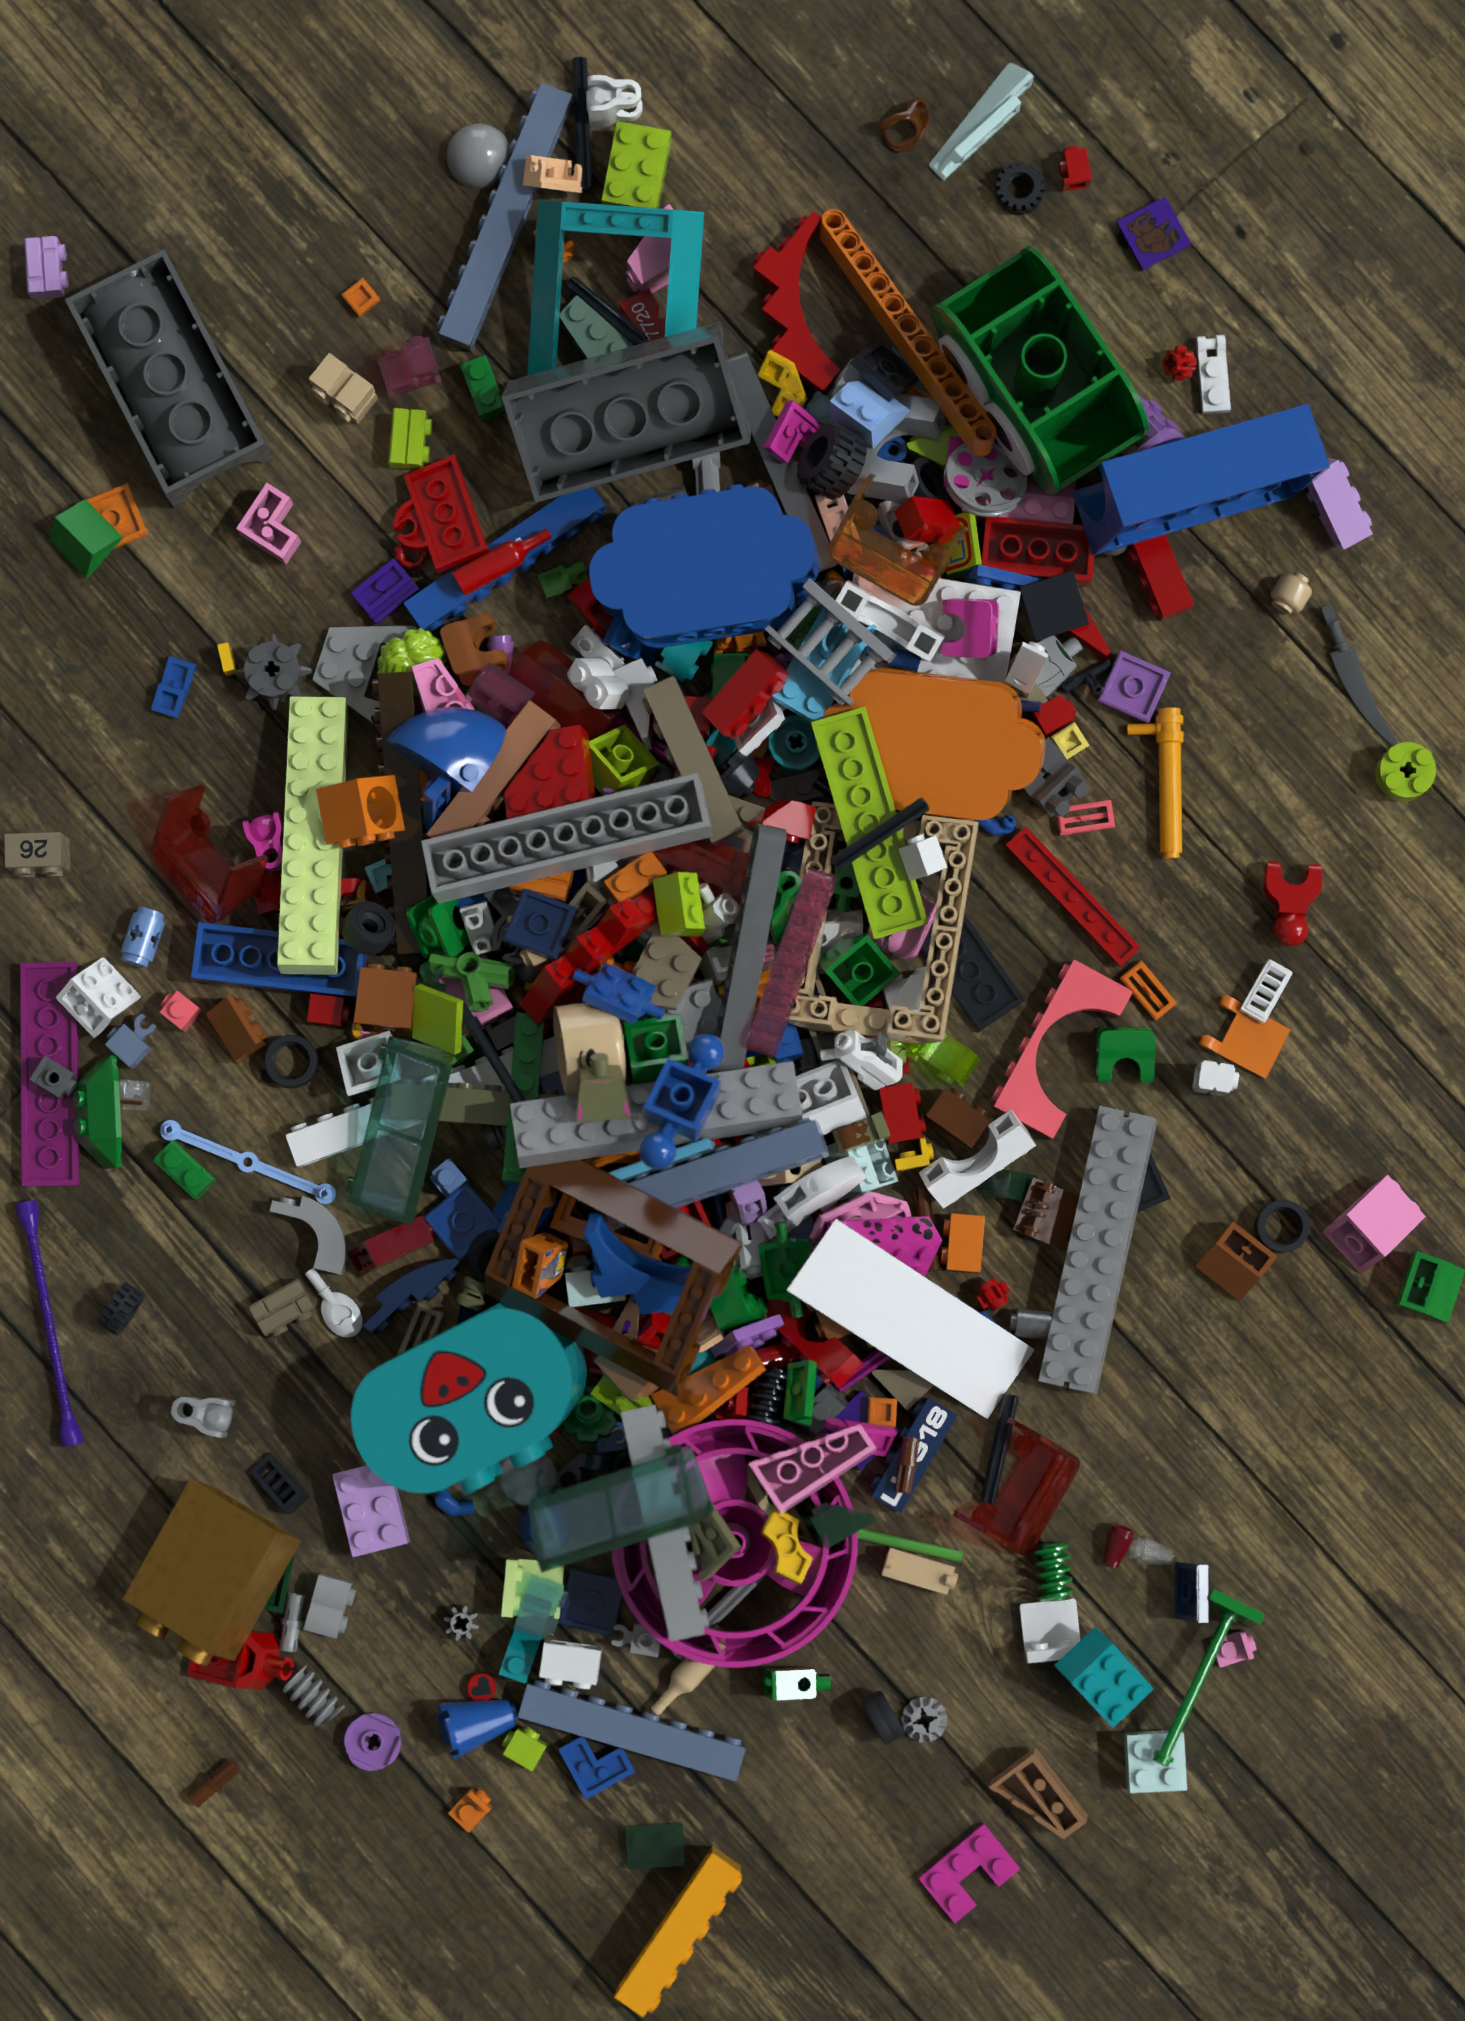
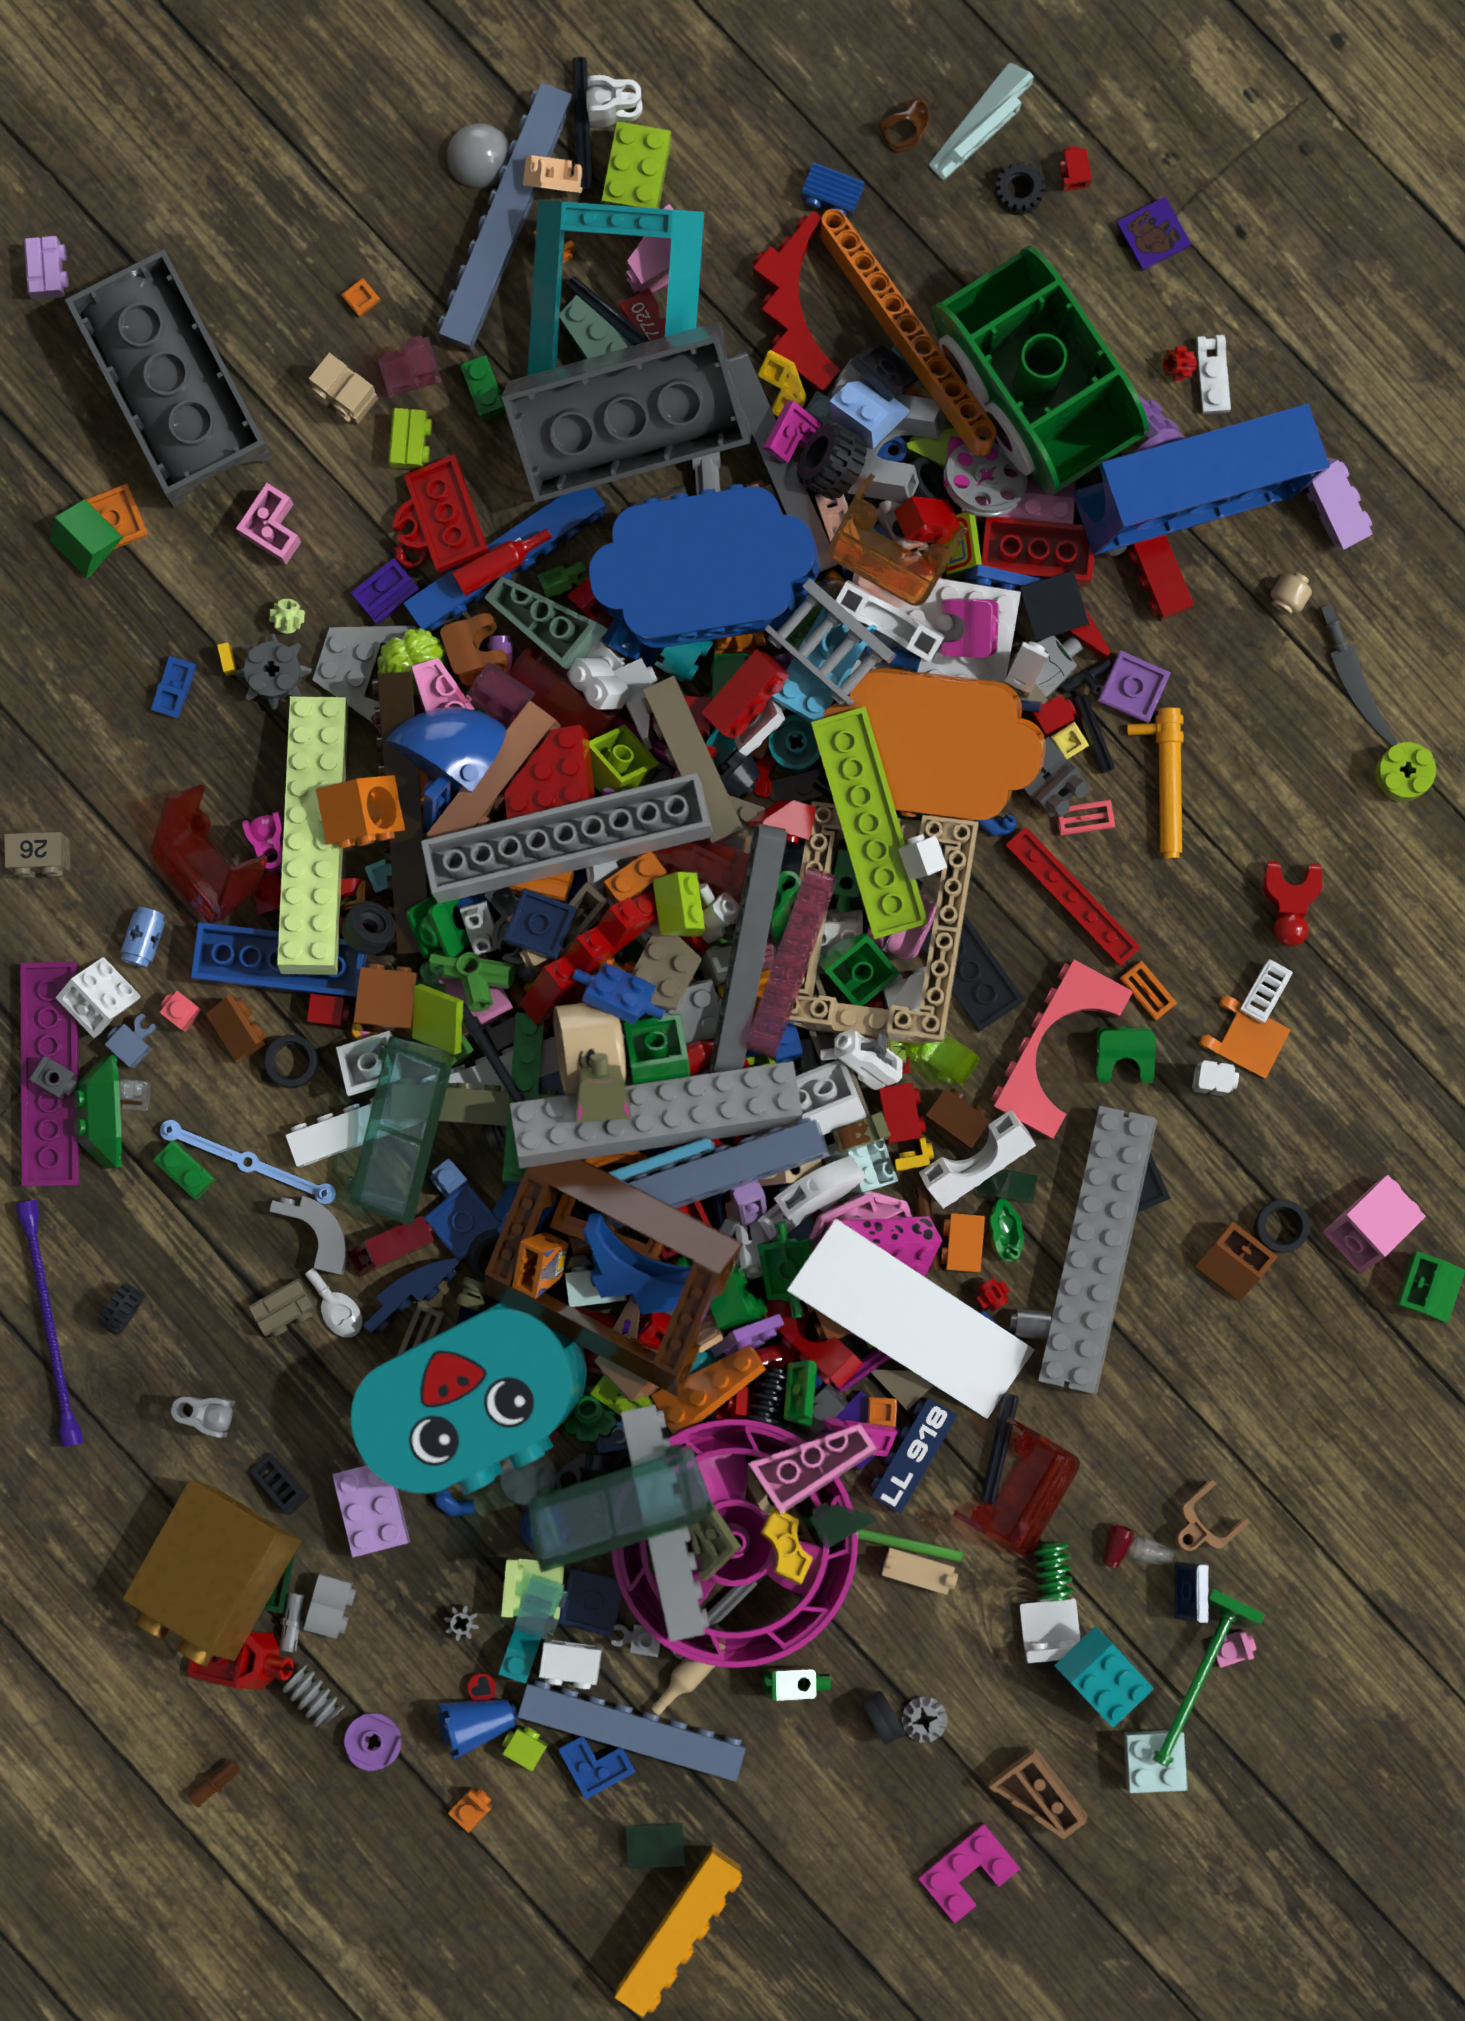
blue brick [639,1034,725,1169] -> none
black axle [831,798,930,870] -> none
reddish brown axle [895,1436,921,1494] -> none
reddish brown hinge [1012,1177,1079,1249] -> none
none -> yellowish green gear [269,599,305,633]
none -> sand green wedge [484,576,608,670]
none -> blue brick [801,162,865,218]
none -> green arm [988,1198,1024,1262]
none -> black axle [1073,694,1115,774]
none -> medium nougat piece [1175,1480,1251,1551]

